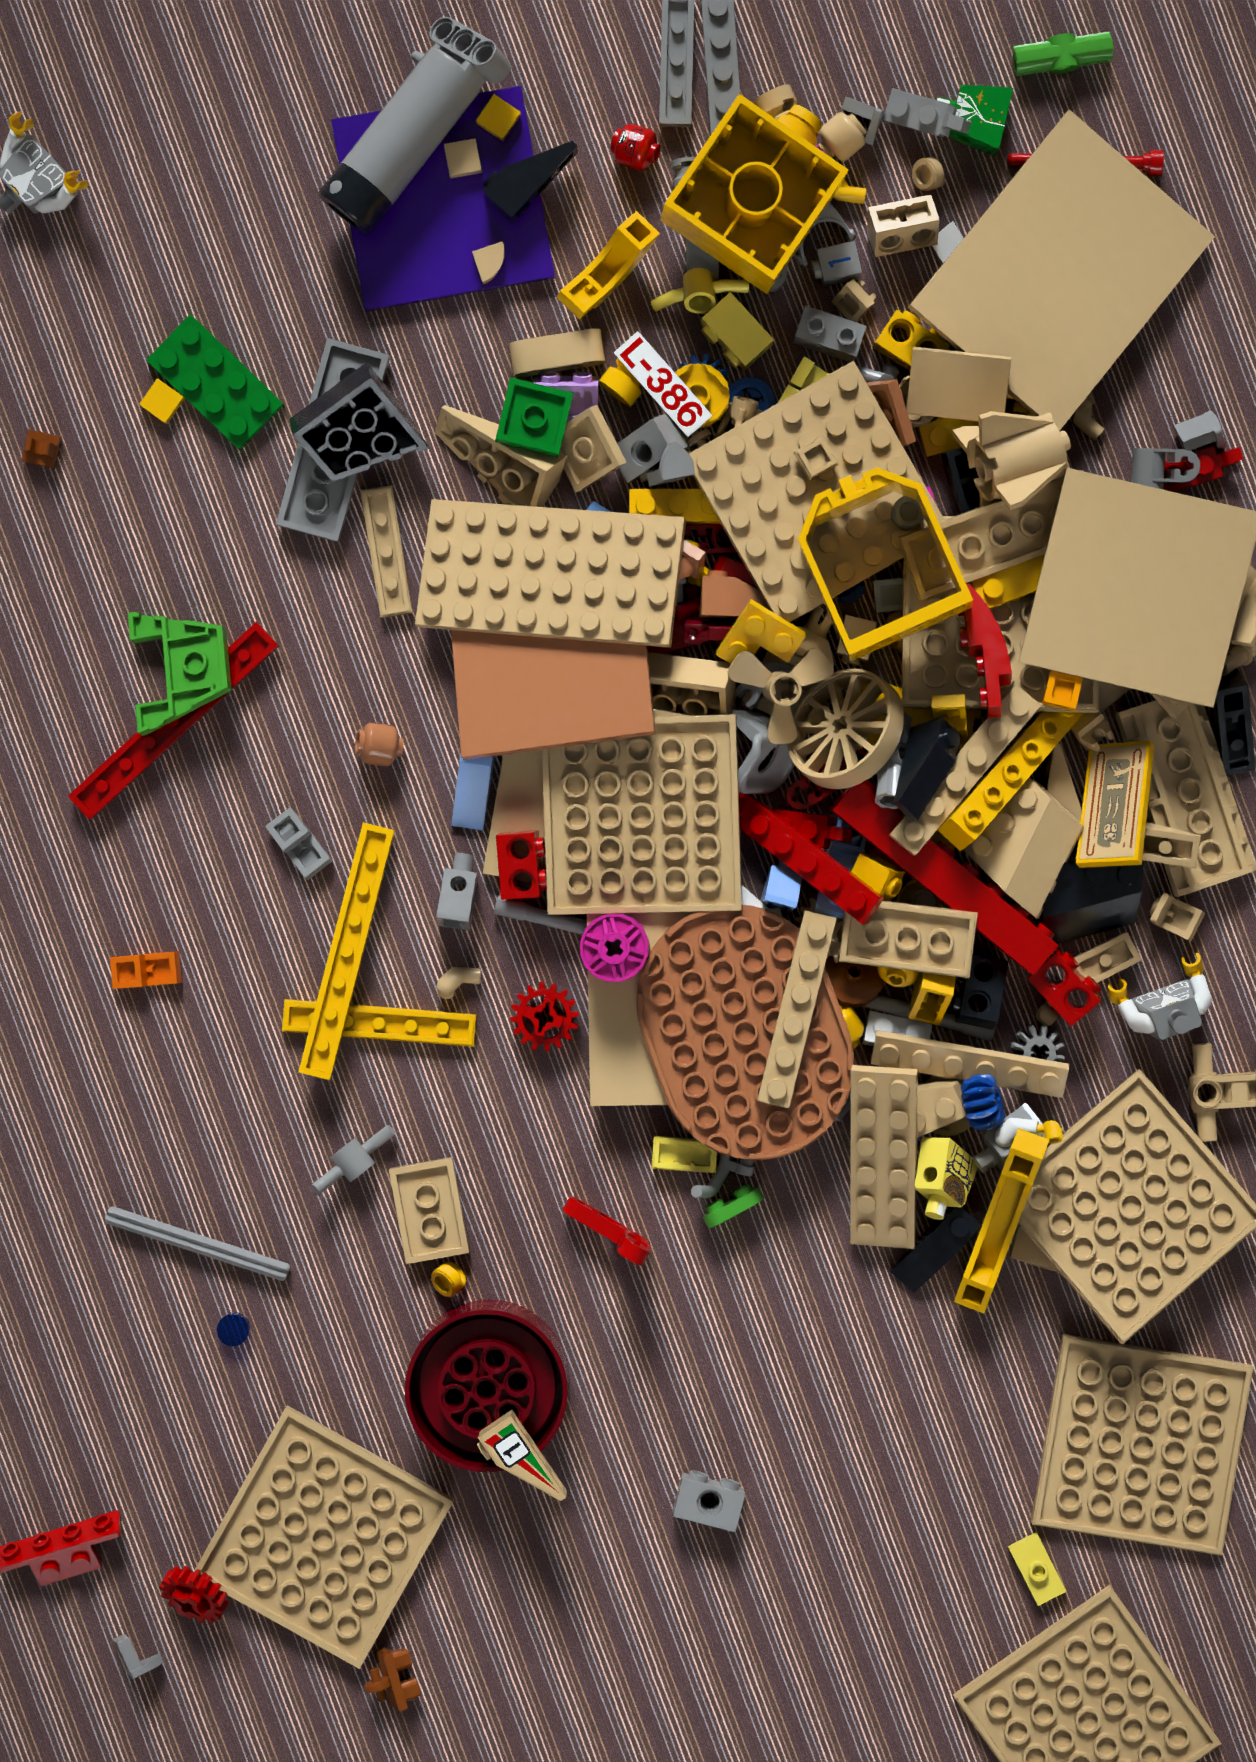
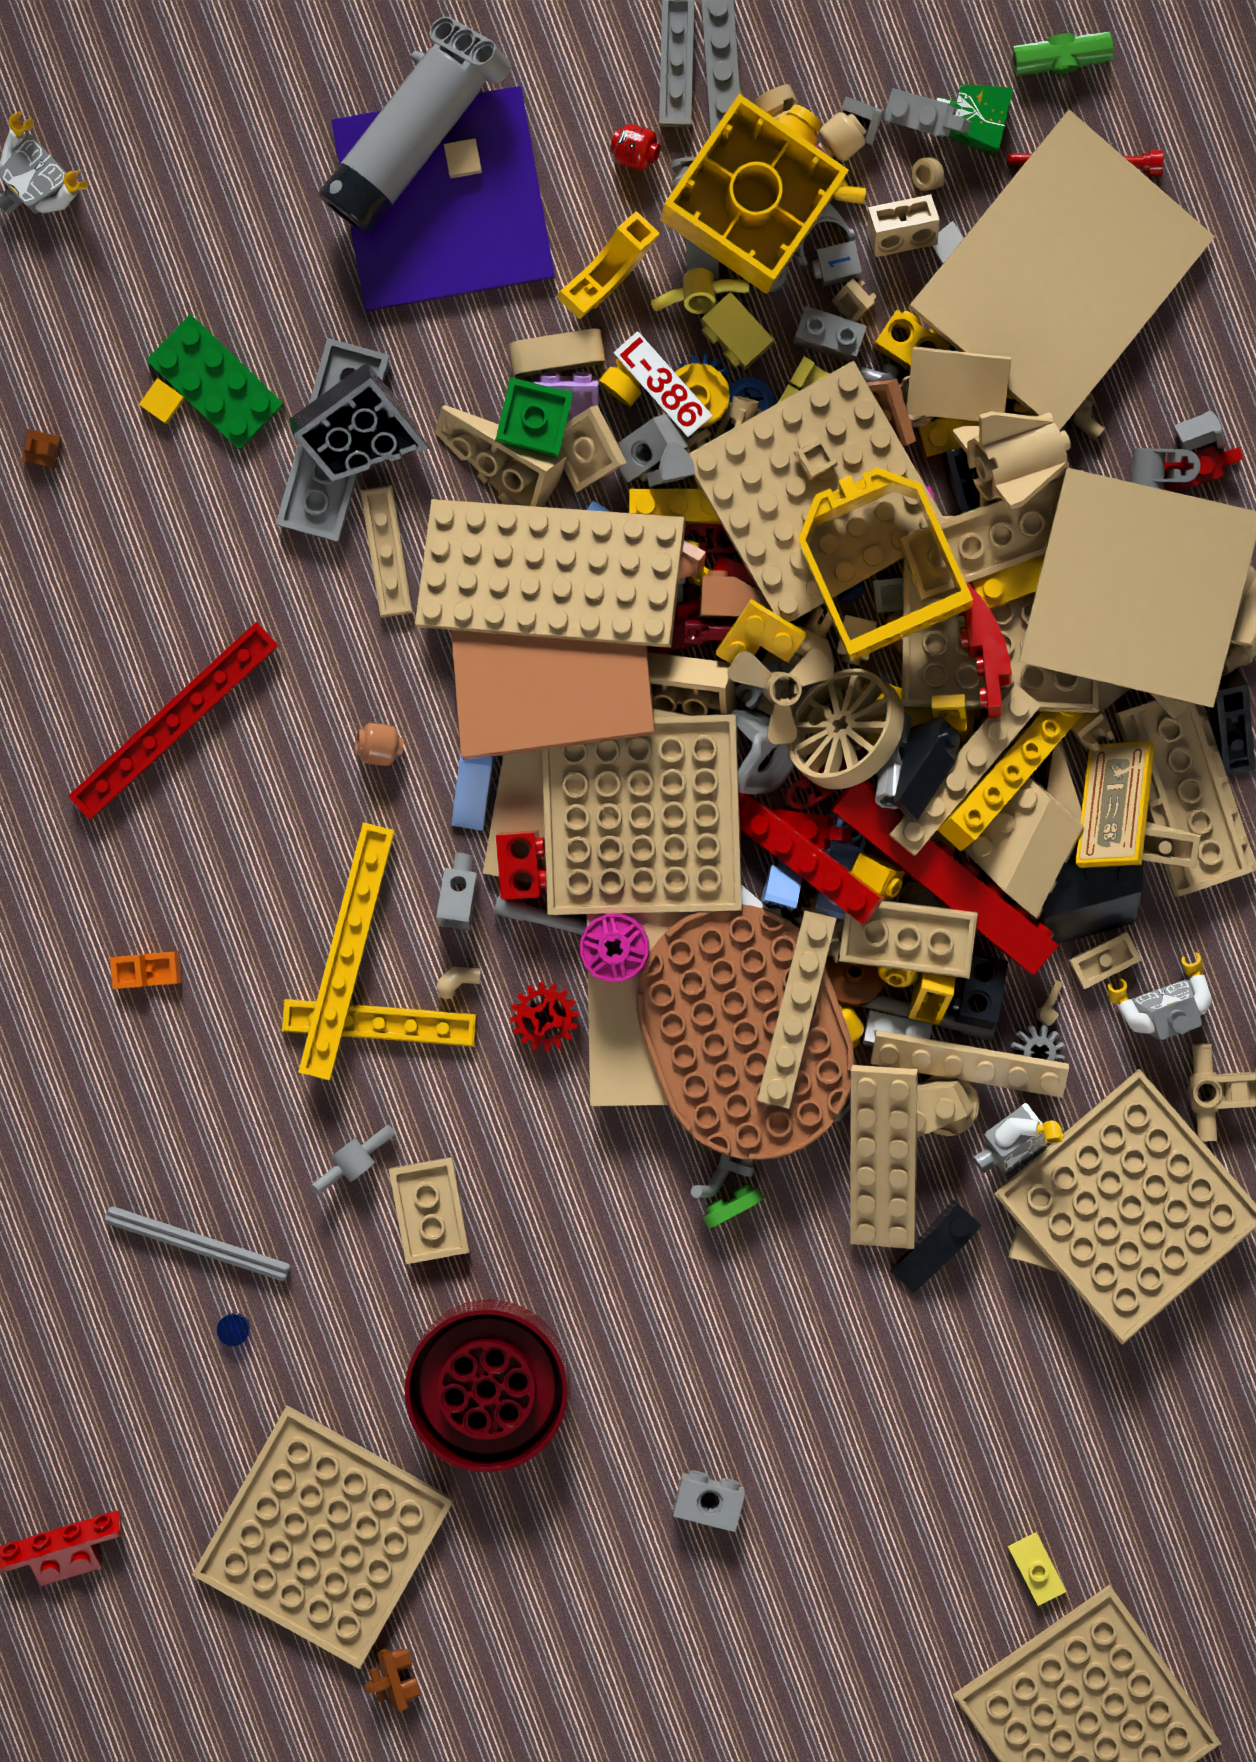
light grey tile [112,1634,163,1680] -> none
bright green wing [128,612,232,736] -> none
red gear [159,1566,229,1623] -> none
light grey slope [265,807,333,880] -> none
yellow tile [431,1261,466,1297] -> none
tan tile [472,241,505,284] -> none
yellow tile [476,94,521,141] -> none
tan slope [477,1410,567,1501] -> none
black slope [483,141,578,224] -> none
red beam [562,1196,651,1266] -> none
light yellow plate [651,1136,717,1173] -> none
light grey tile [891,496,924,530] -> none
light yellow torso [914,1137,978,1220] -> none
yellow arch [954,1128,1049,1314] -> none
blue gear [961,1074,1005,1131] -> none
red brick [1027,949,1102,1027] -> none
tan tile [1031,1334,1254,1556] -> none
light orange plate [1042,670,1083,711] -> none
tan bracket [1150,892,1205,942] -> none

